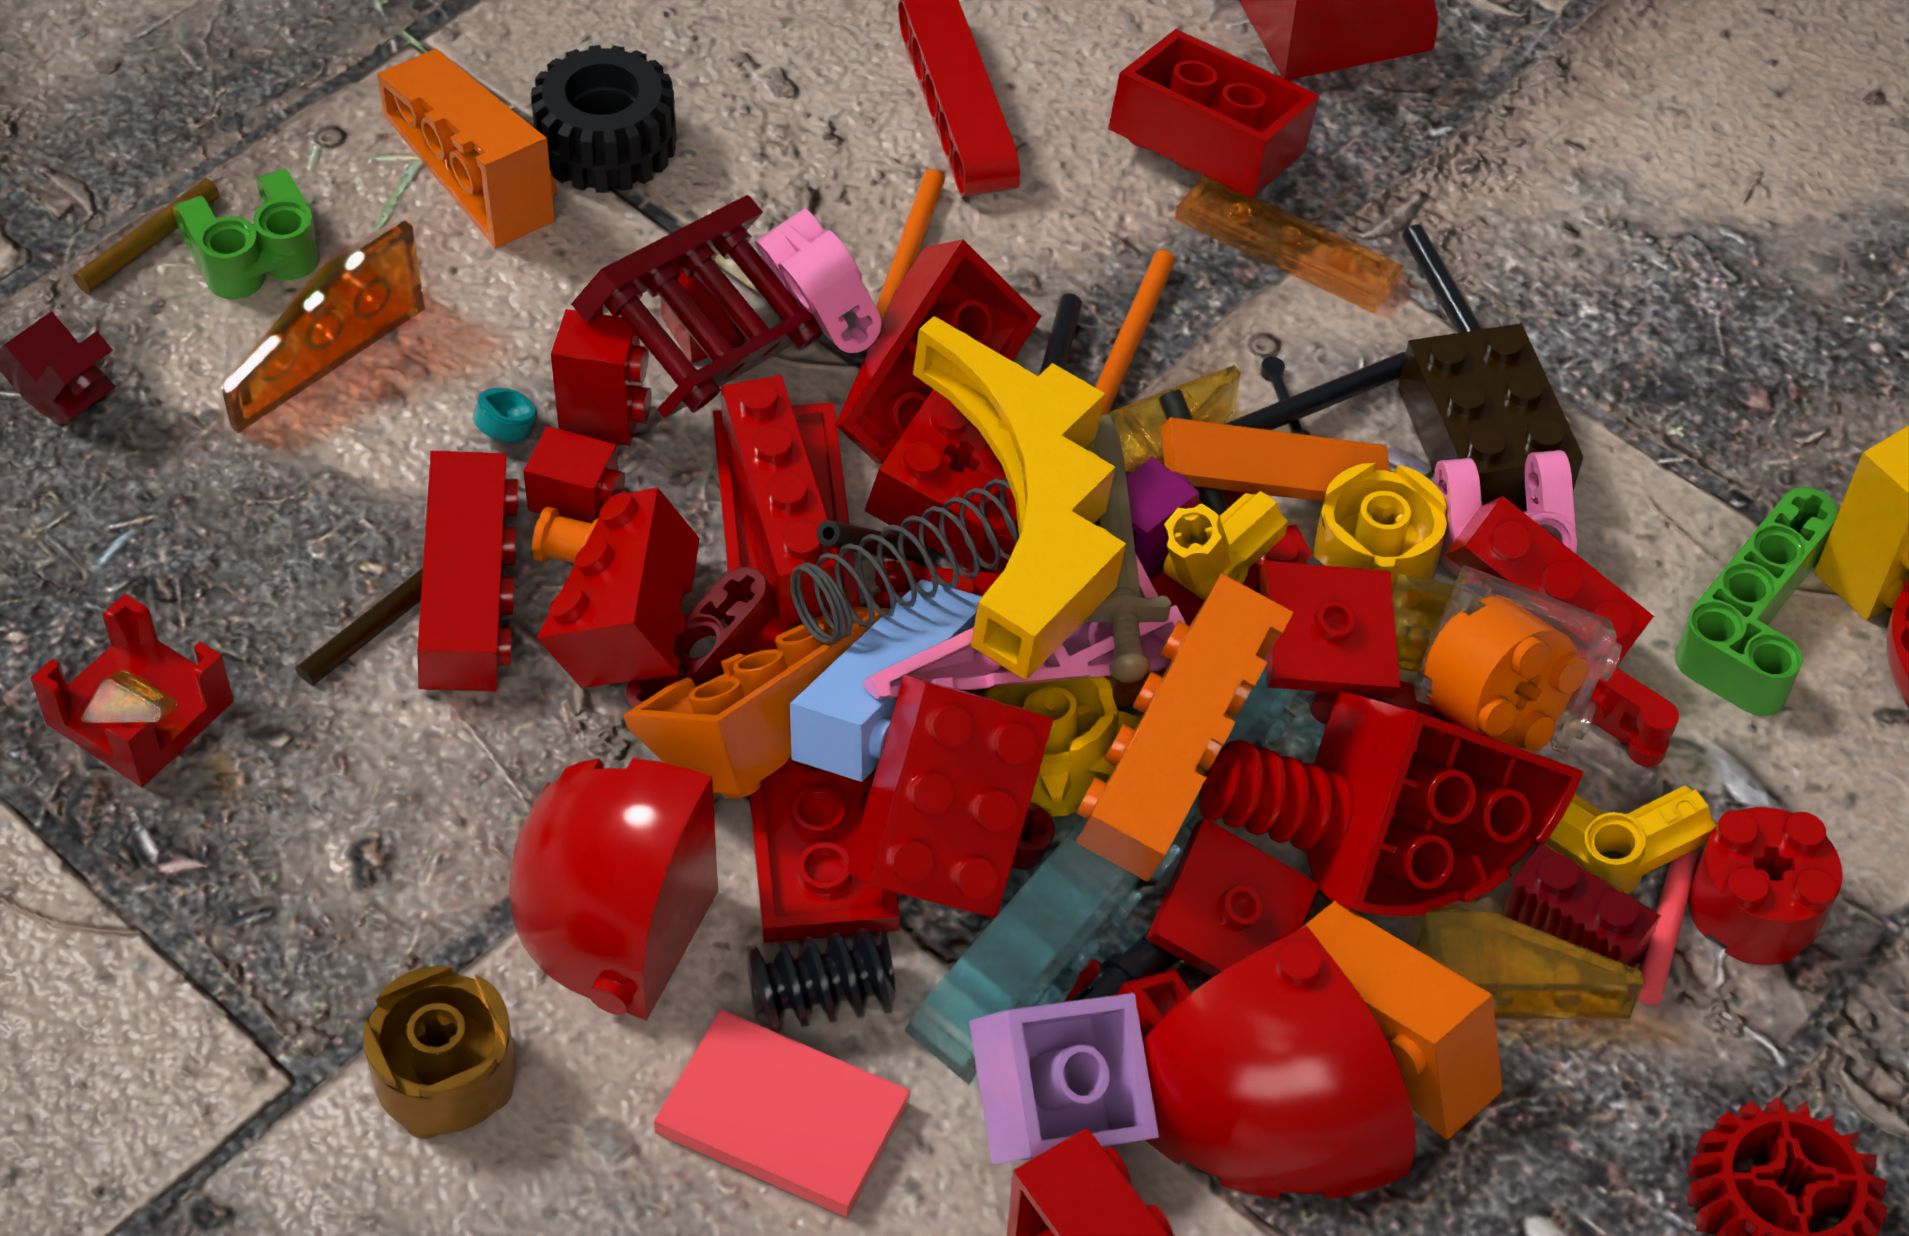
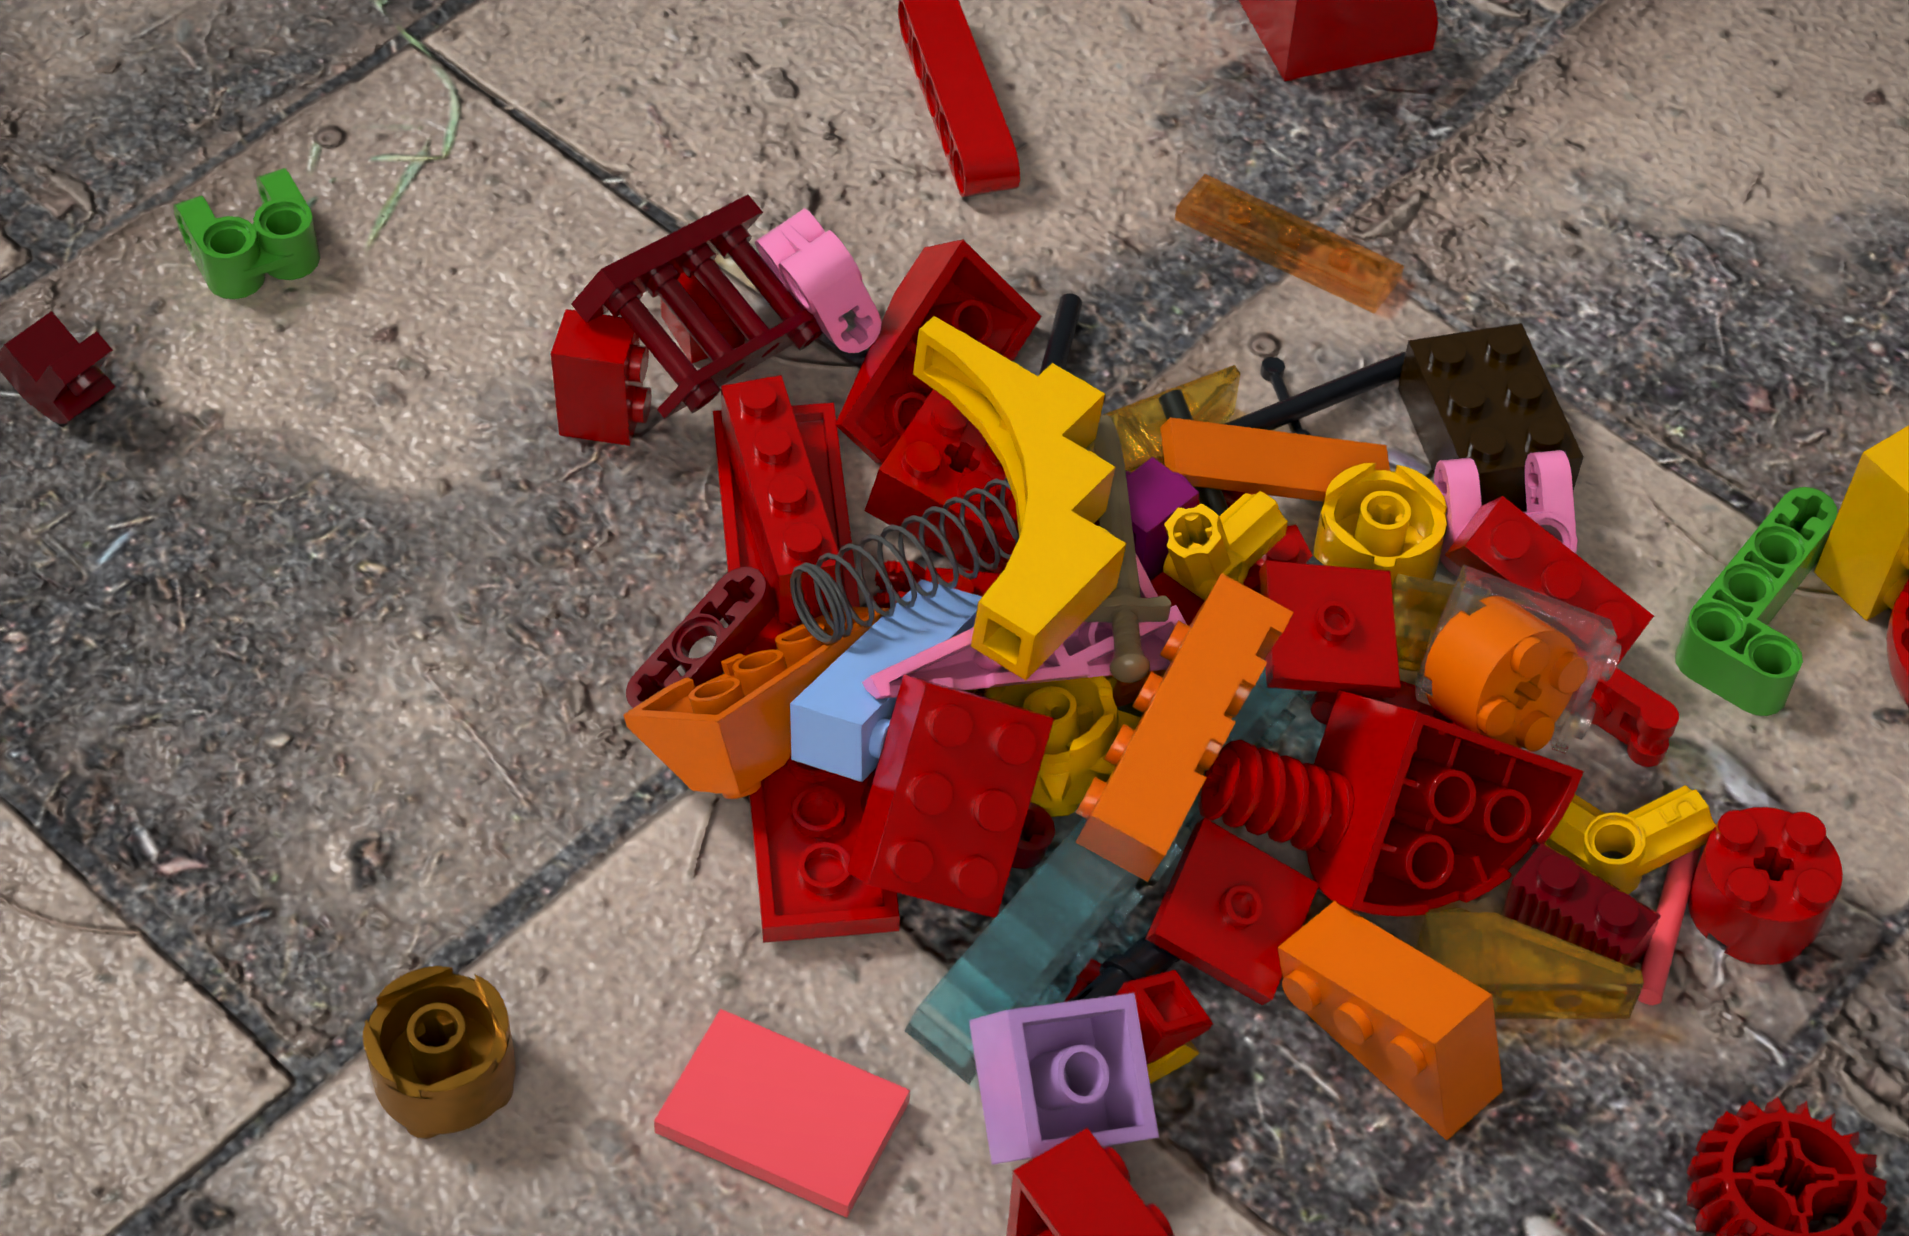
red panel [30,593,234,788] -> none
pearl gold bar [73,178,220,293] -> none
clear yellow slope [81,670,178,723] -> none
clear orange wedge [221,220,425,433] -> none
dark brown bar [295,568,423,687] -> none
orange wedge [377,48,557,249] -> none
red brick [417,450,518,692] -> none
teal tile [473,388,537,442] -> none
red brick [509,758,718,1021] -> none
red brick [523,426,625,523] -> none
black tyre [531,45,677,193] -> none
orange bush [531,506,599,564] -> none
red wedge [537,487,700,688] -> none
black piece [746,927,895,1032] -> none
pearl dark grey piece [817,520,929,564] -> none
orange bar [876,169,945,321] -> none
orange bar [1095,250,1176,417] -> none
red brick [1108,29,1320,199] -> none
red brick [1143,926,1416,1199] -> none
black bar [1402,224,1482,333] -> none

